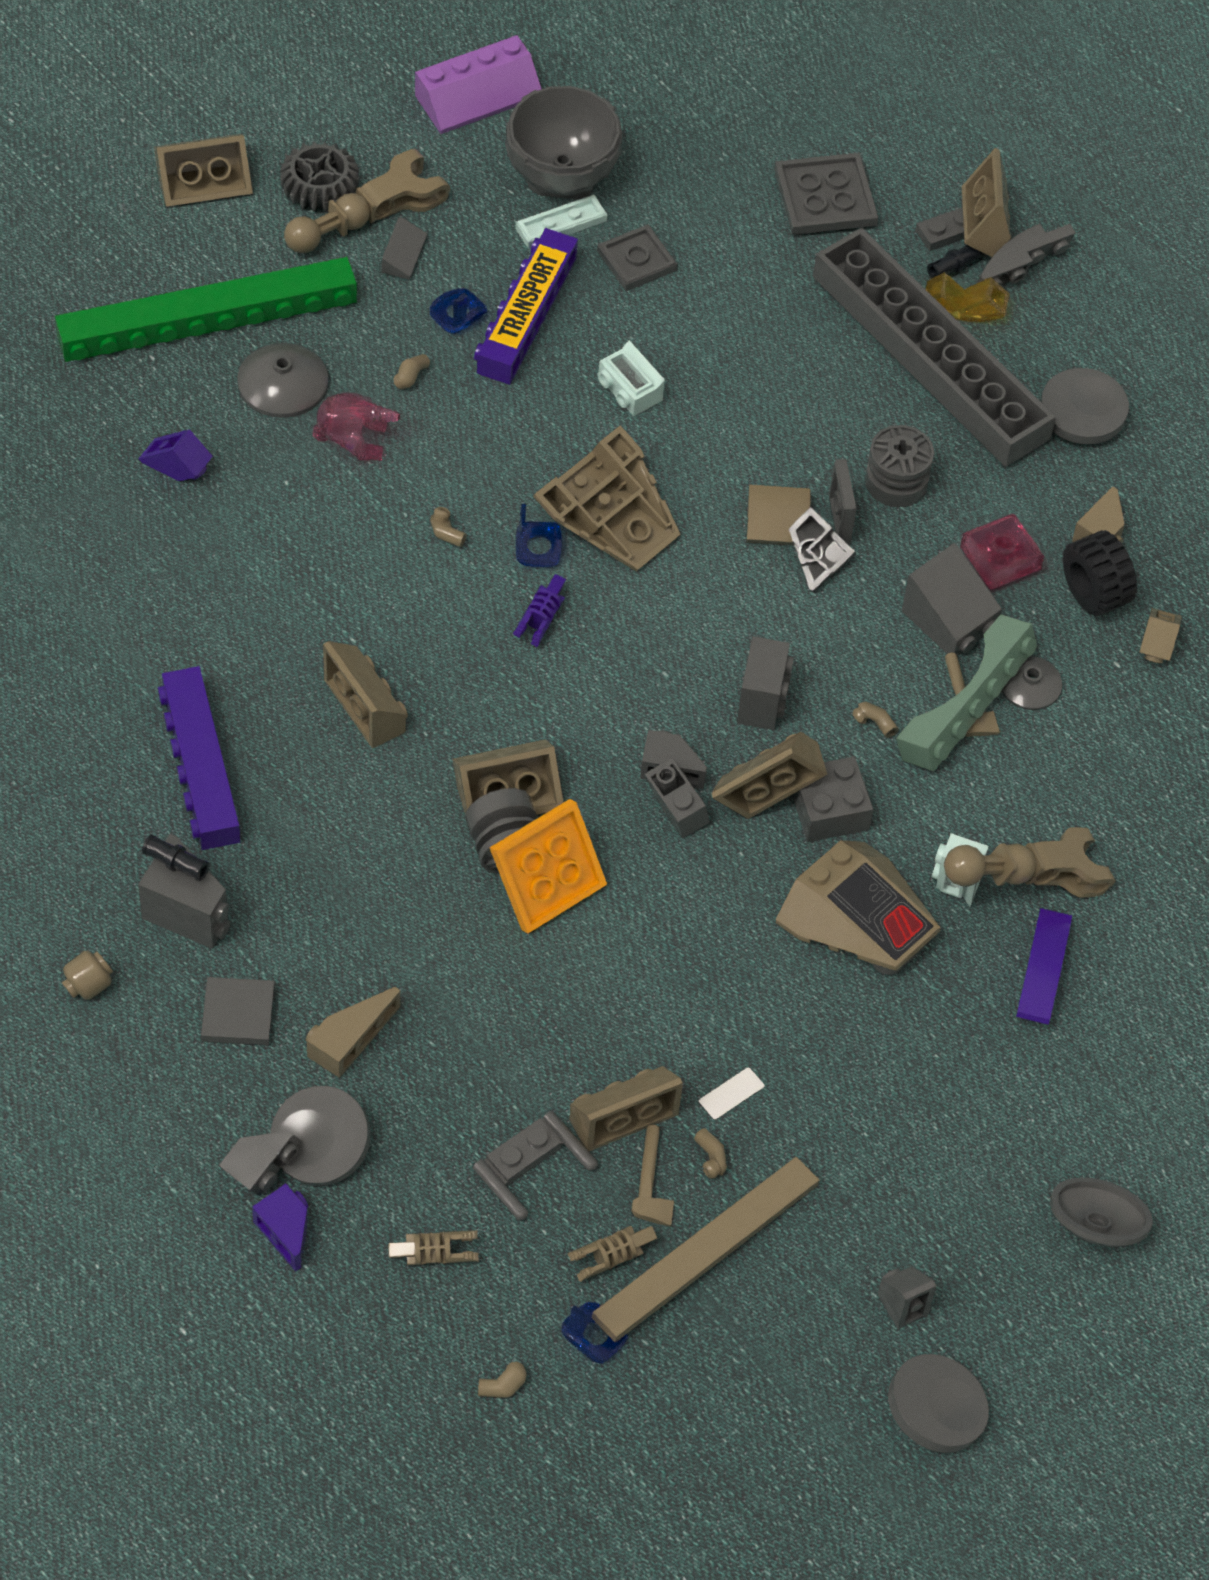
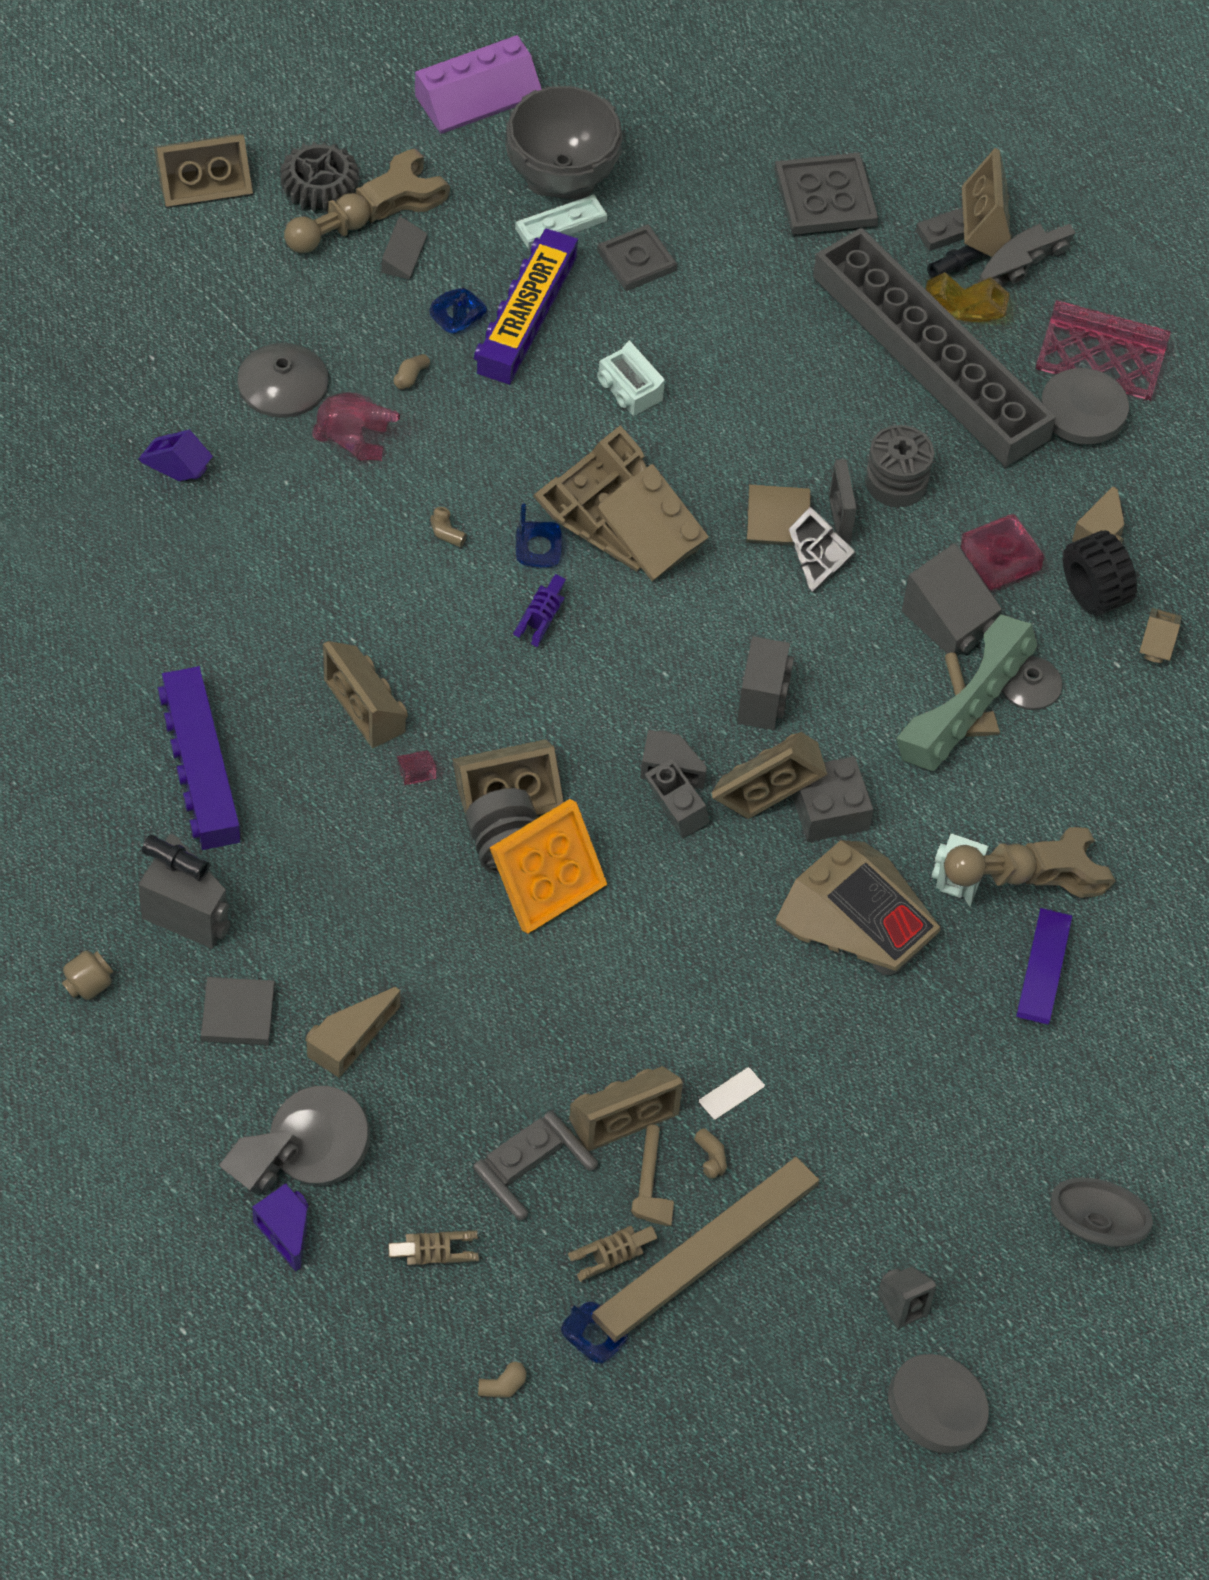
green brick [55,257,357,362] -> none
dark tan arm [852,701,899,738] -> none
none -> clear pink slope [397,750,436,785]
none -> dark tan slope [596,464,709,582]
none -> clear pink fence [1035,300,1171,401]

